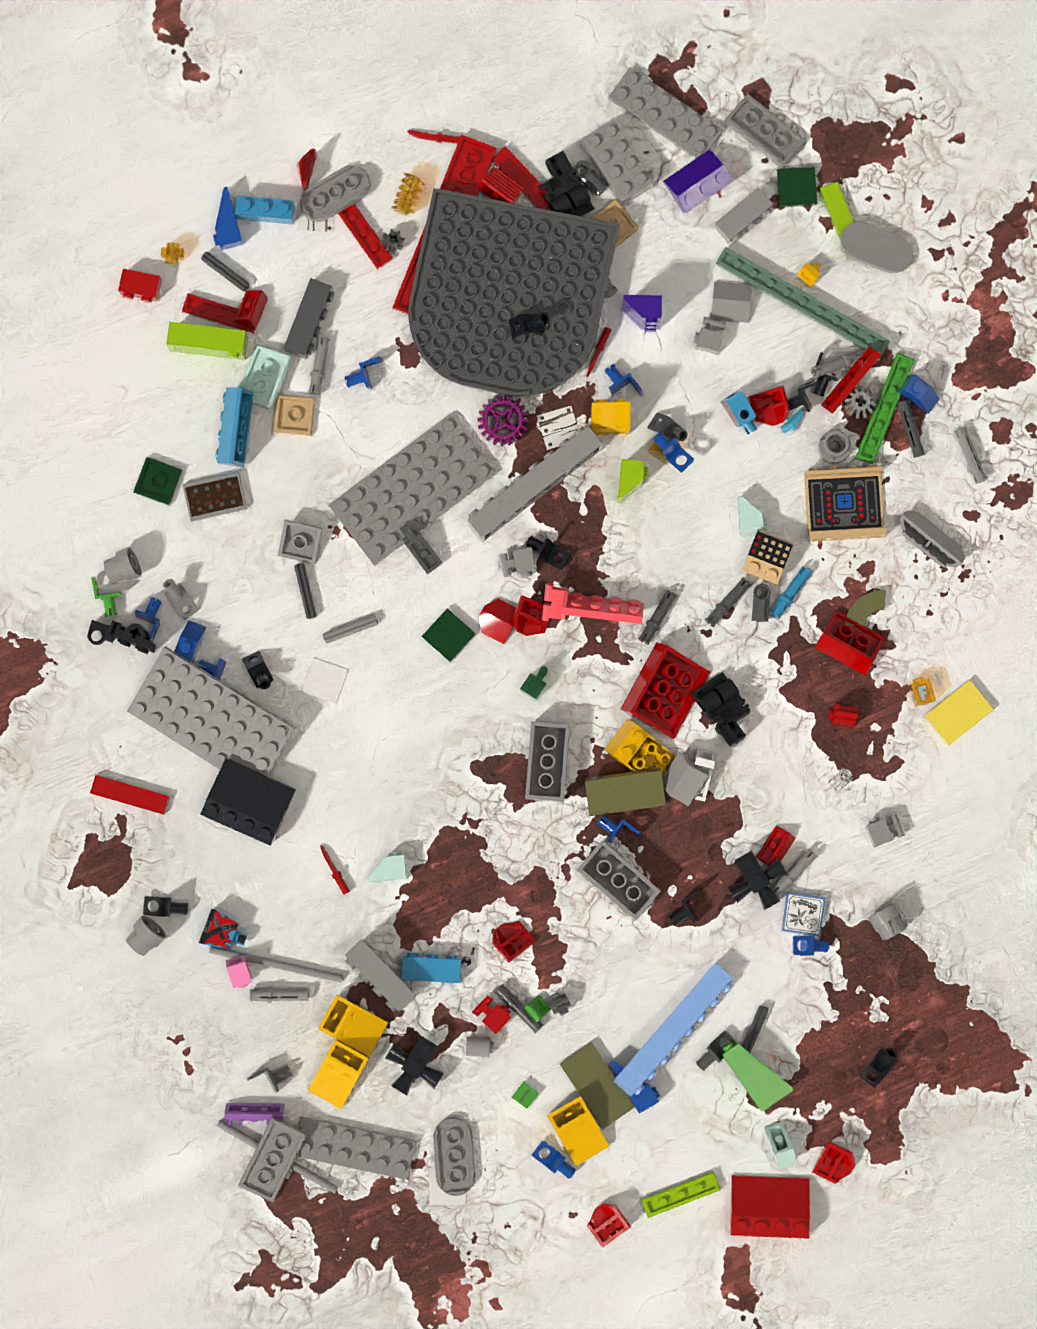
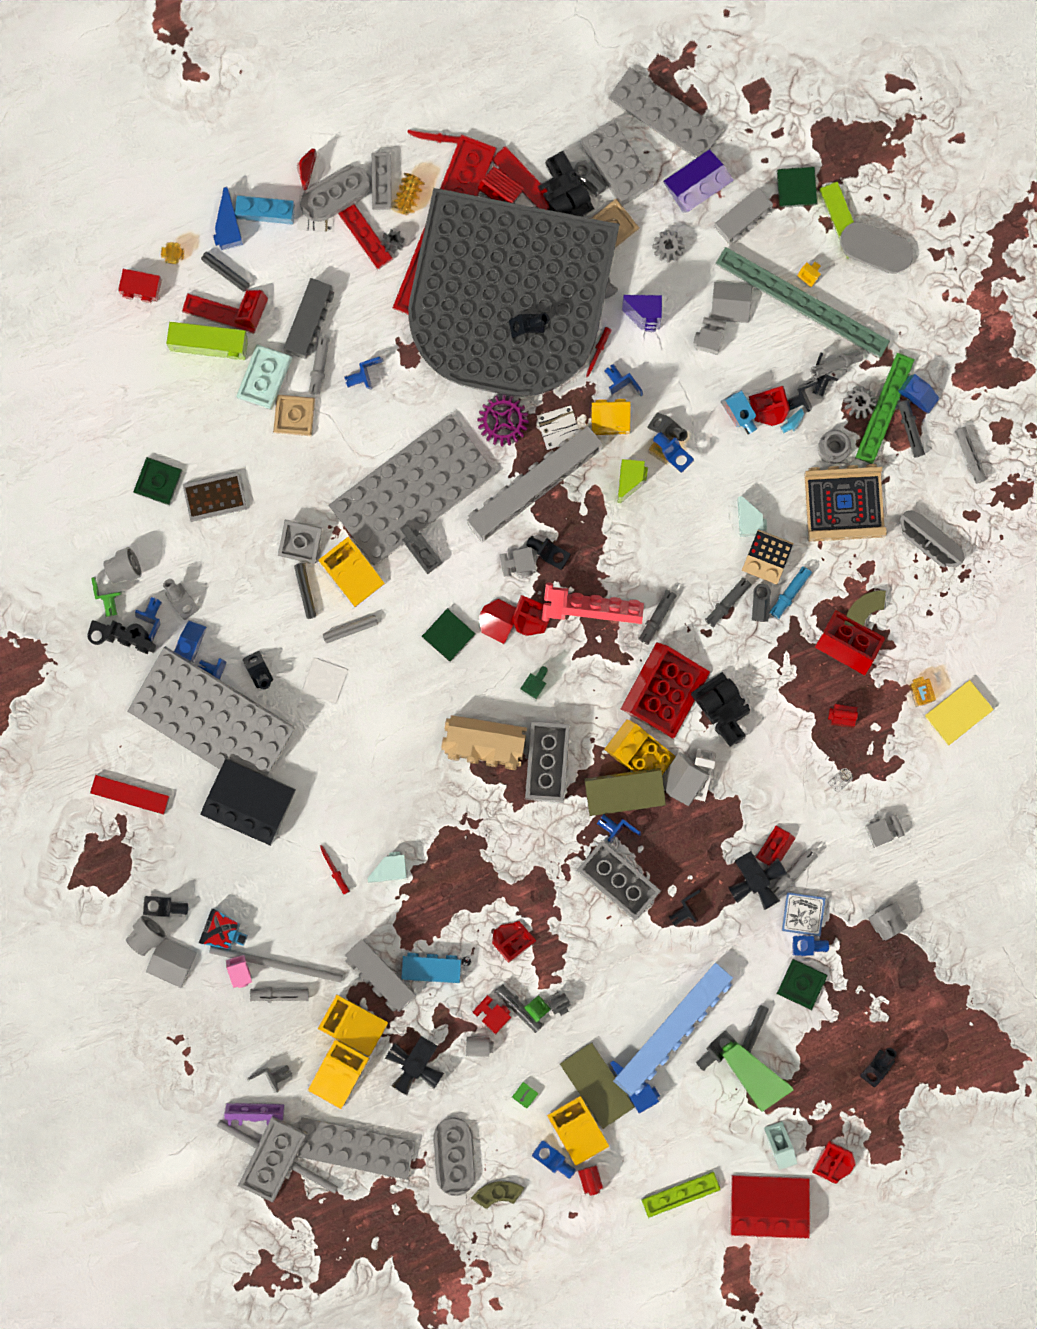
dark azure slope [216,387,254,467] -> none
red slope [587,1203,631,1248] -> none
light grey tile [724,94,806,169] -> none
red tile [821,346,881,414] -> none
none -> light grey slope [146,938,197,988]
none -> yellow slope [318,536,385,607]
none -> light grey plate [371,152,391,210]
none -> tan brick [441,715,527,770]
none -> olive tile [471,1181,525,1209]
none -> red brick [578,1165,603,1196]
none -> light grey gear [652,230,685,263]
none -> dark green tile [776,959,828,1010]

